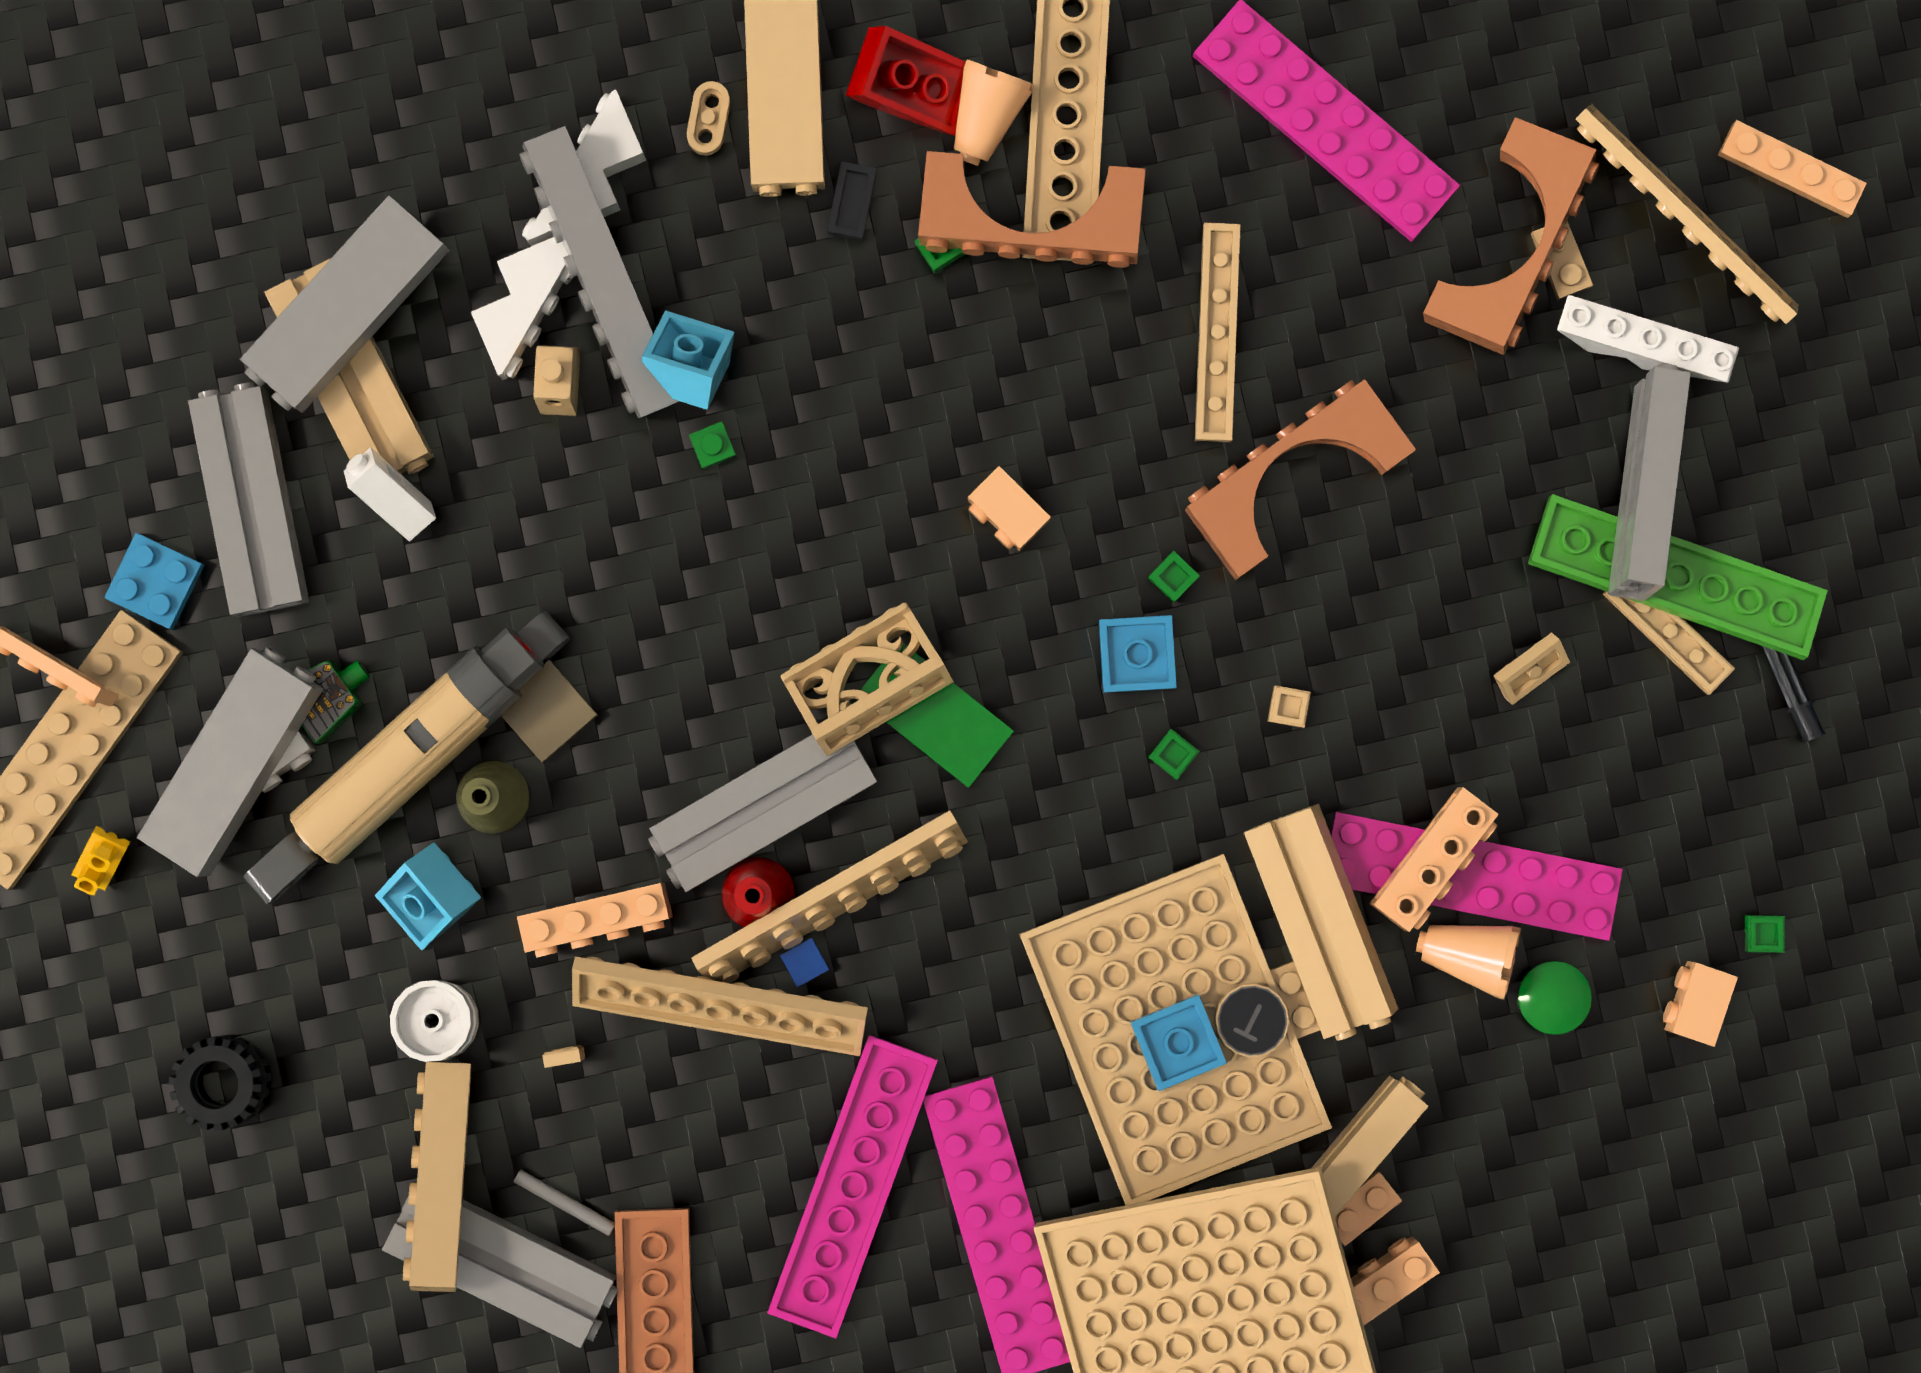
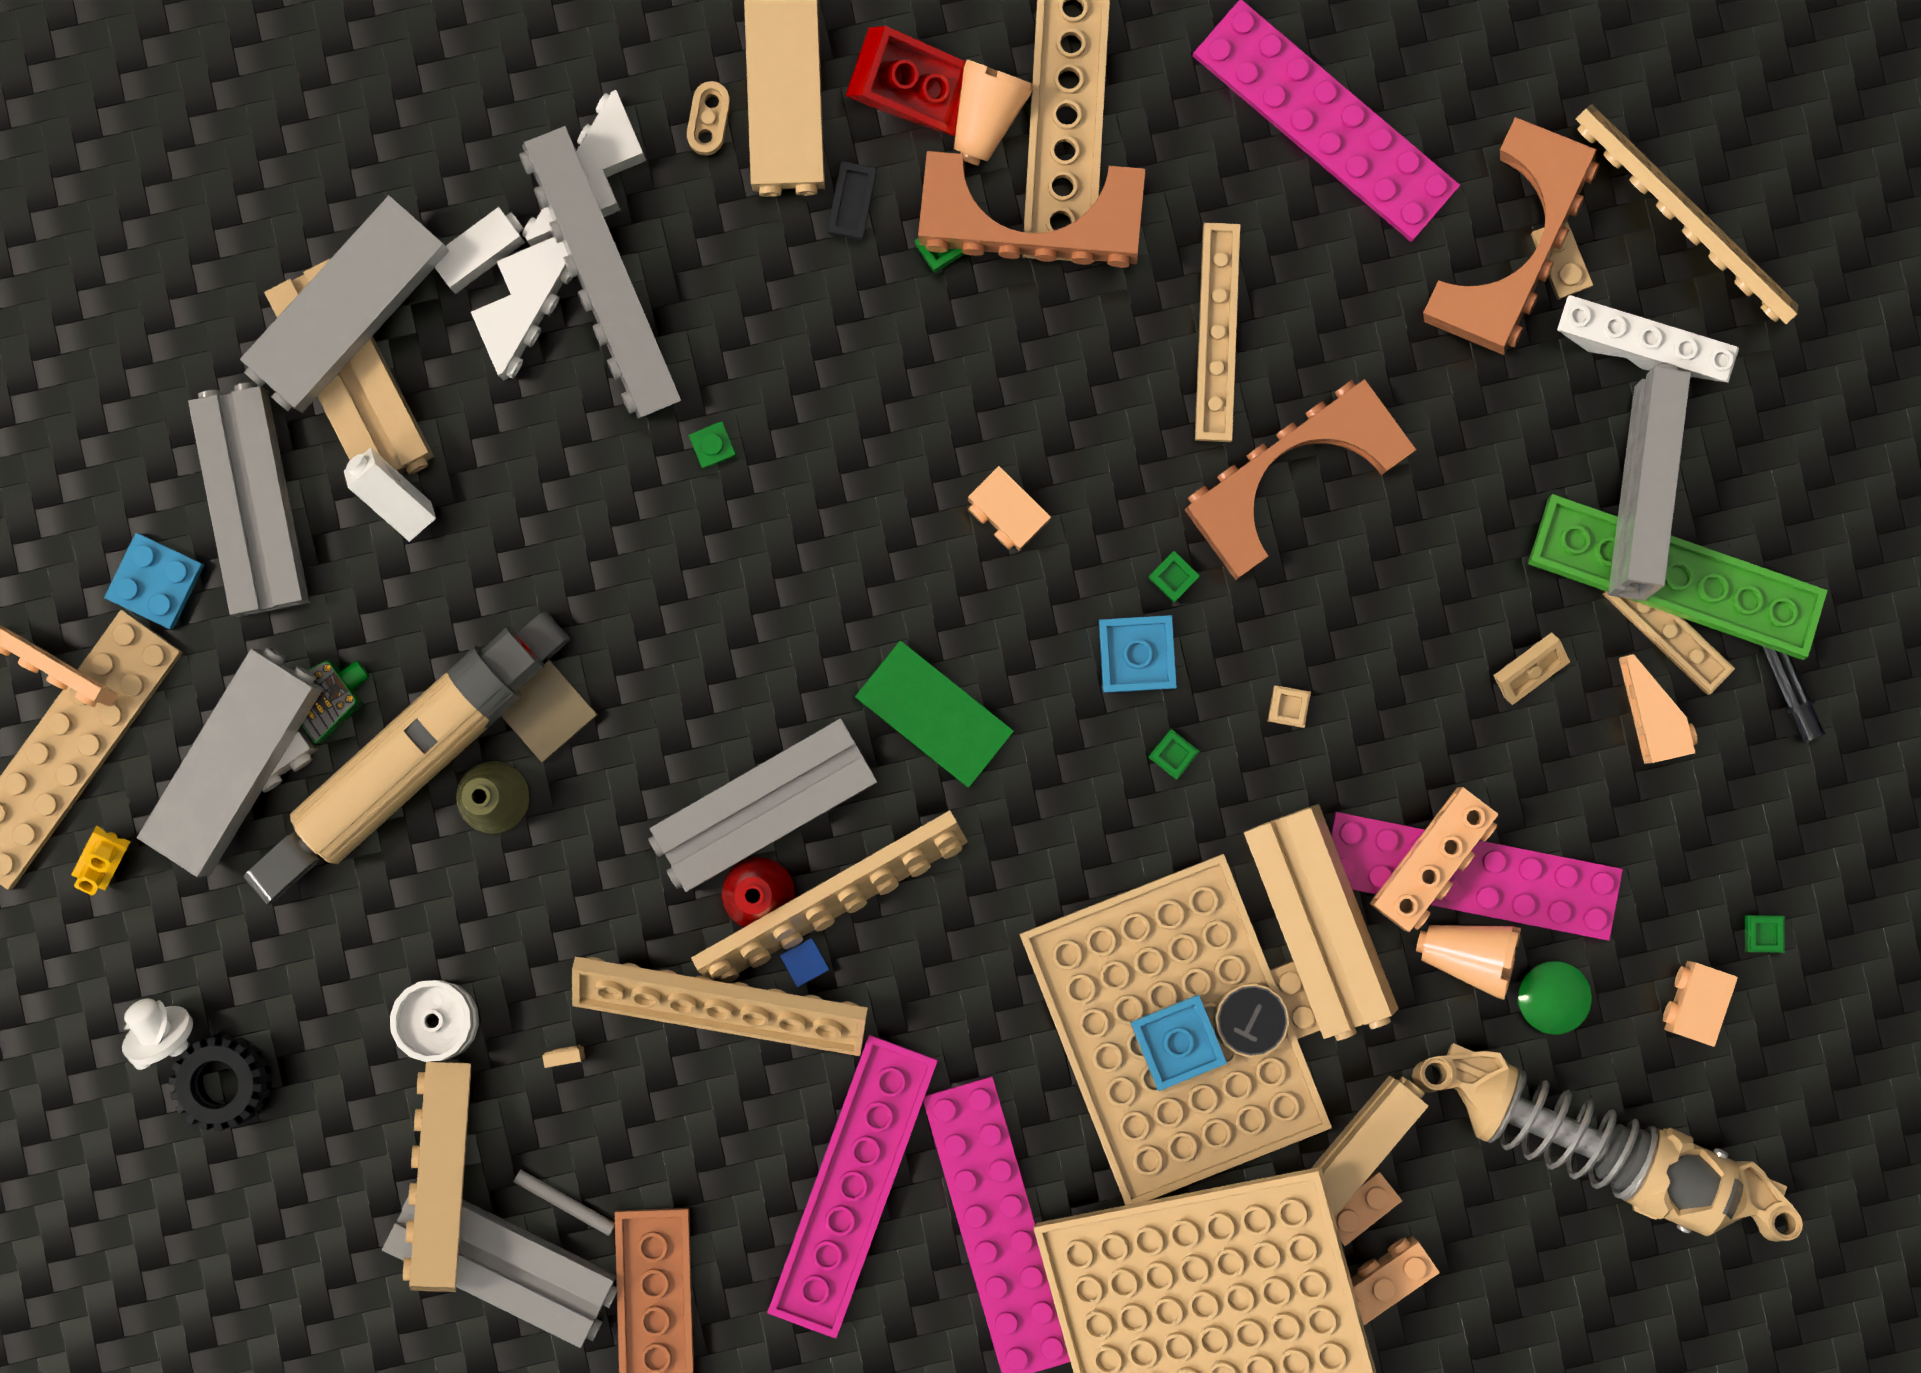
medium azure slope [375,842,481,951] -> none
light nougat brick [517,882,673,957] -> none
tan torso [533,345,581,416] -> none
medium azure slope [641,310,735,410] -> none
tan fence [781,603,953,756] -> none
light nougat plate [1718,120,1867,218] -> none
none -> white plate [122,998,193,1070]
none -> white brick [435,207,525,294]
none -> piece [1412,1043,1803,1242]
none -> light nougat slope [1619,654,1697,764]

